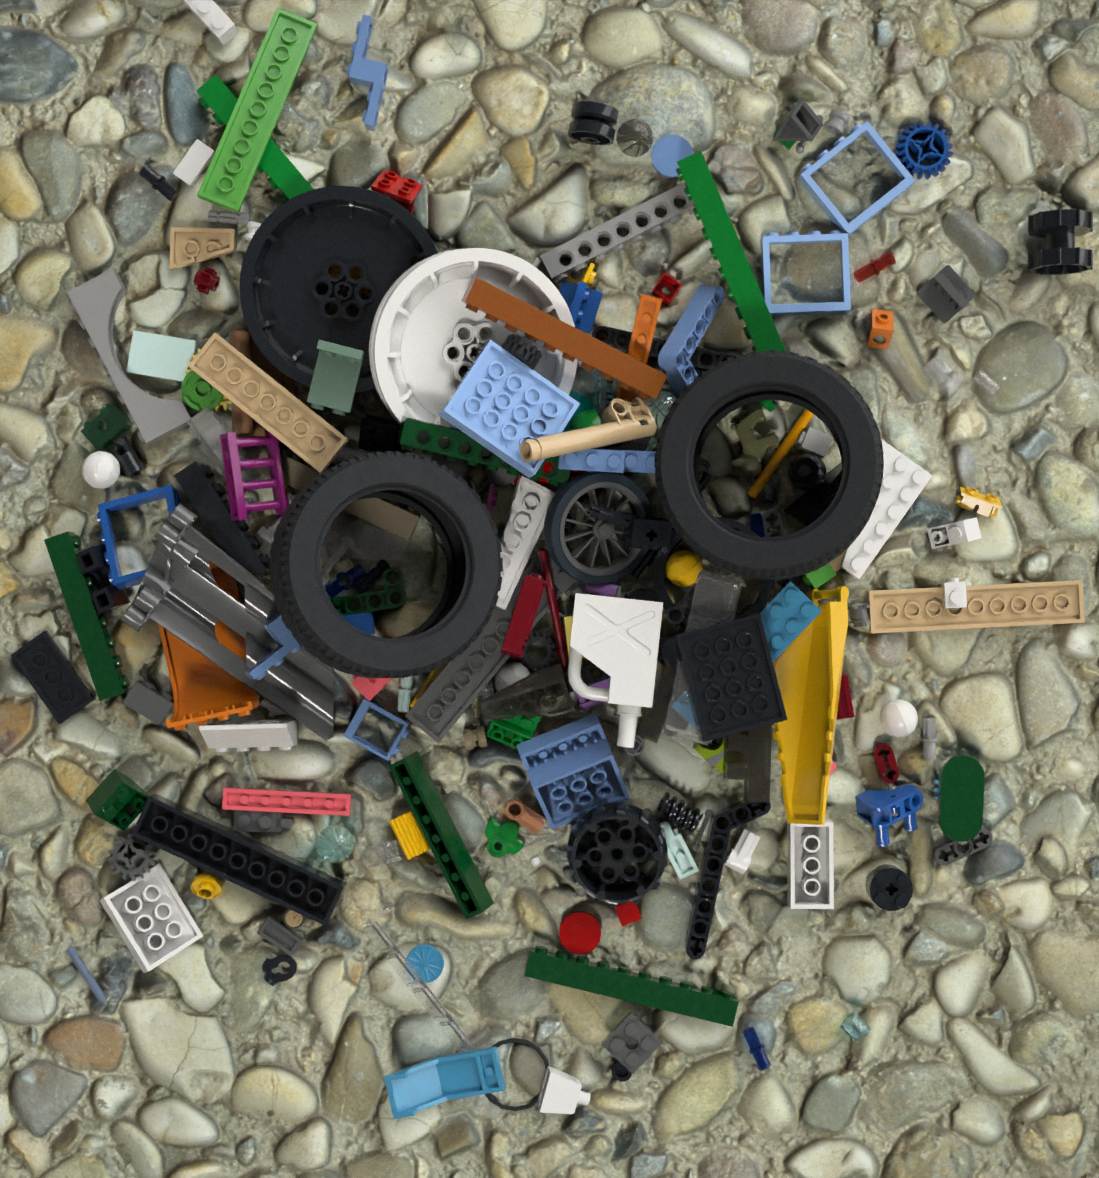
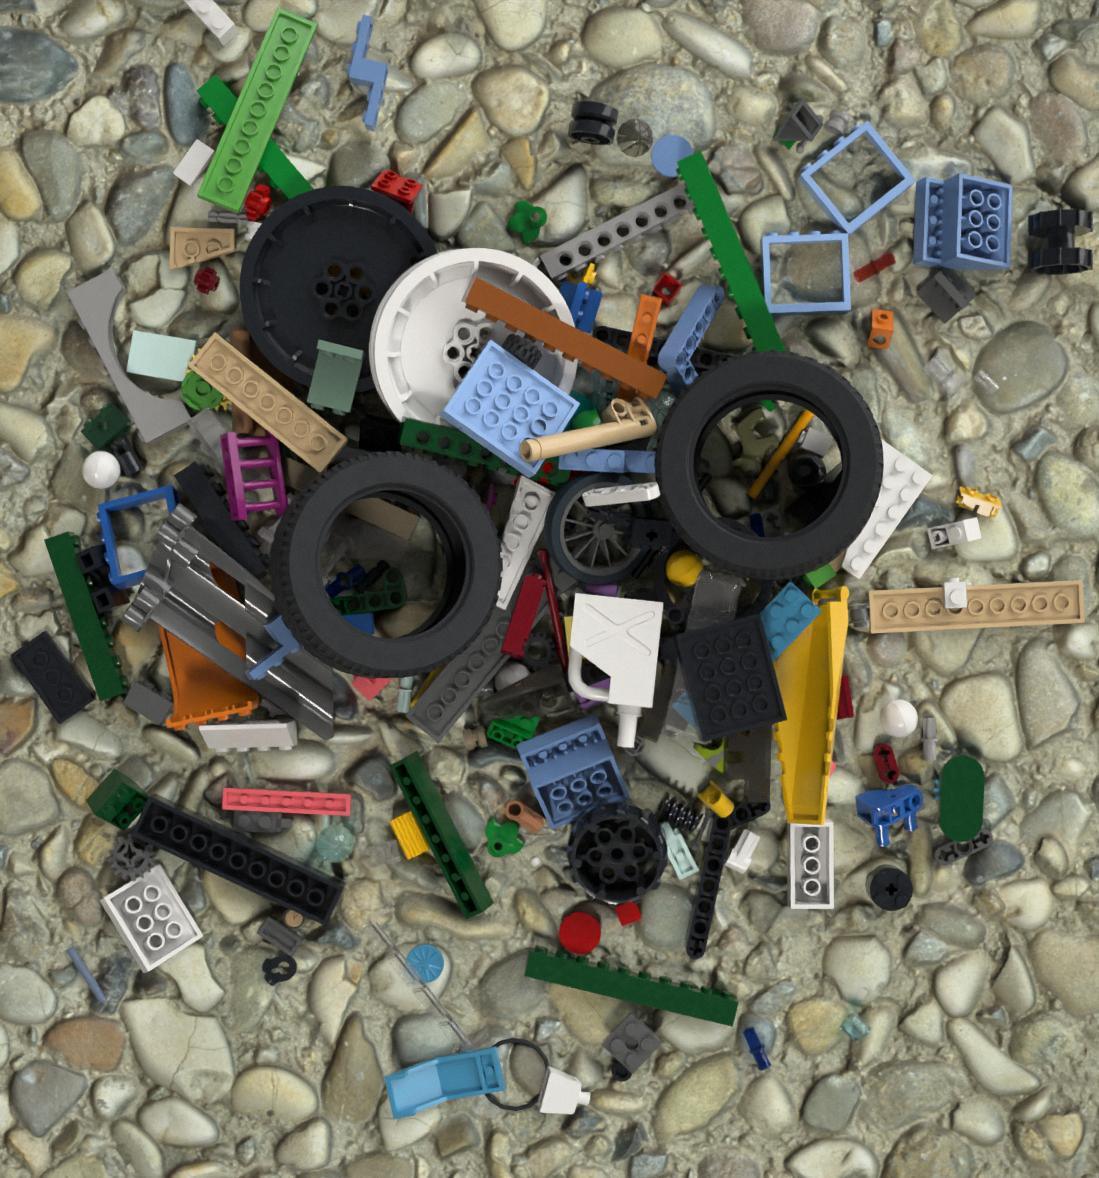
black axle [139,164,178,201] -> none
yellow plate [191,872,223,899] -> none
medium blue window [343,698,411,761] -> none
blue gear [895,121,953,180] -> none
none -> red gear [245,184,272,223]
none -> green plate [507,201,547,244]
none -> white beam [582,482,661,506]
none -> yellow piece [697,780,734,818]
none -> medium blue slope [913,173,1013,270]

